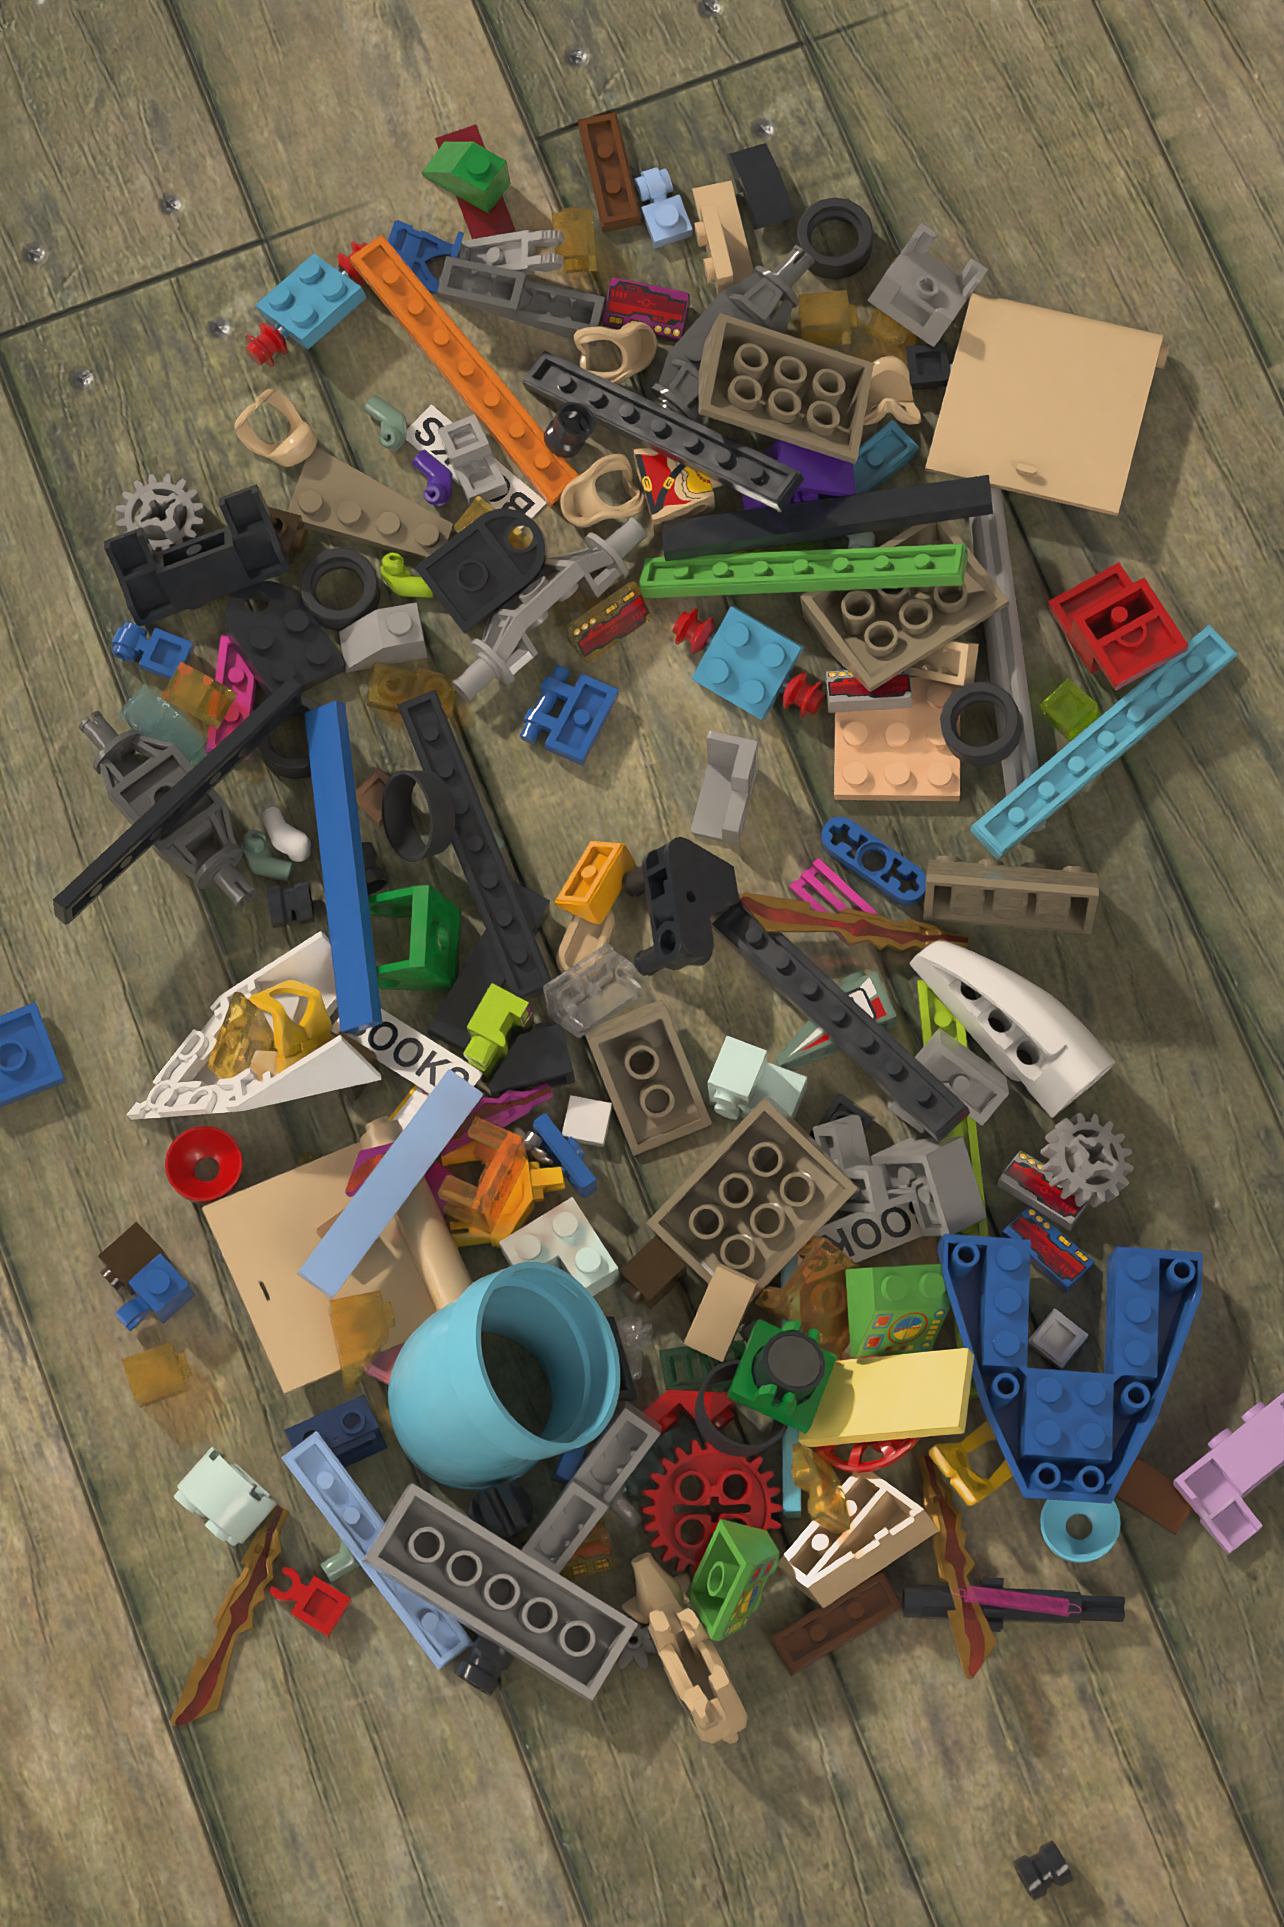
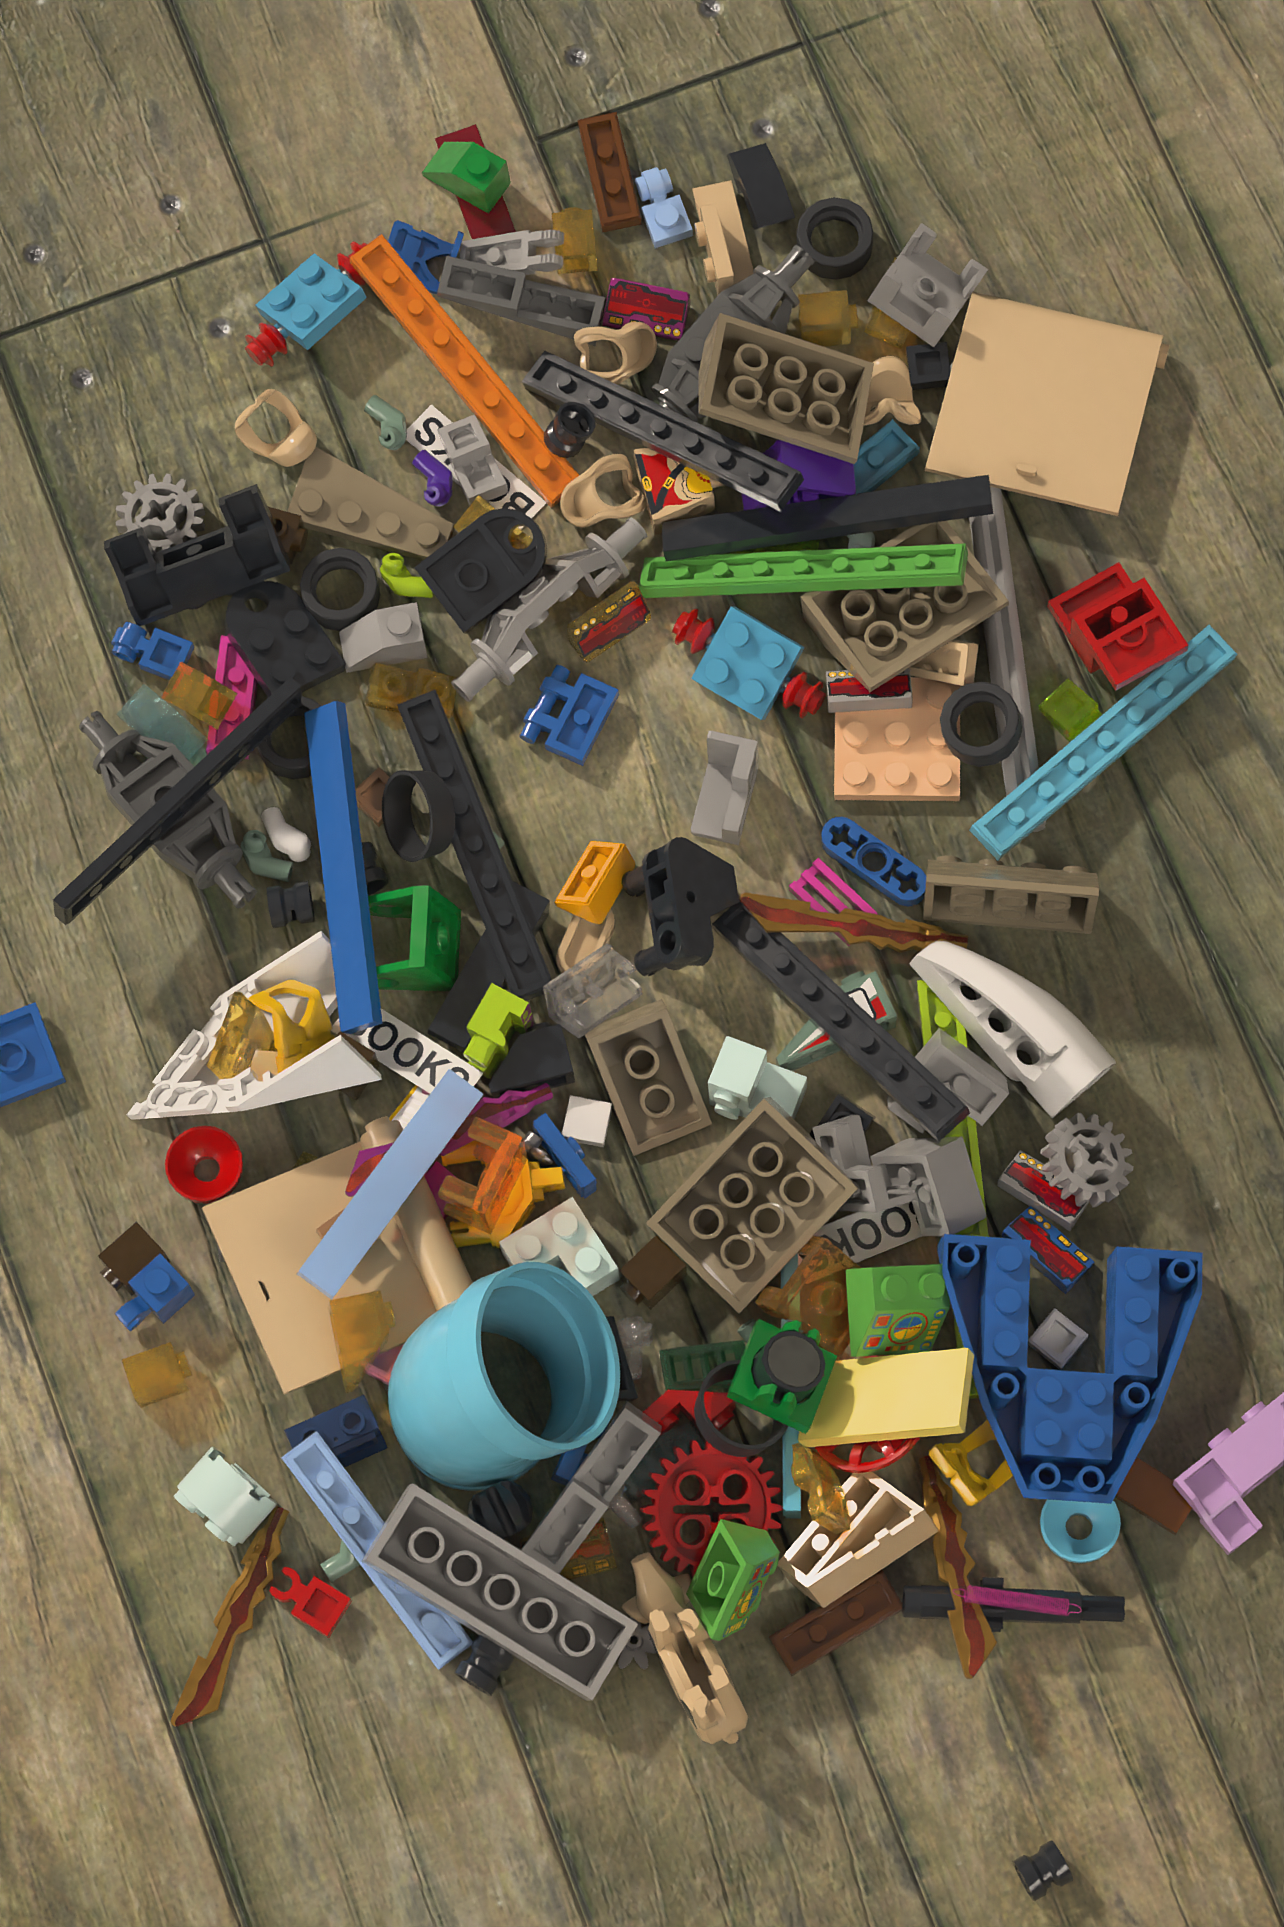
tan tile [683,1264,759,1362] -> none

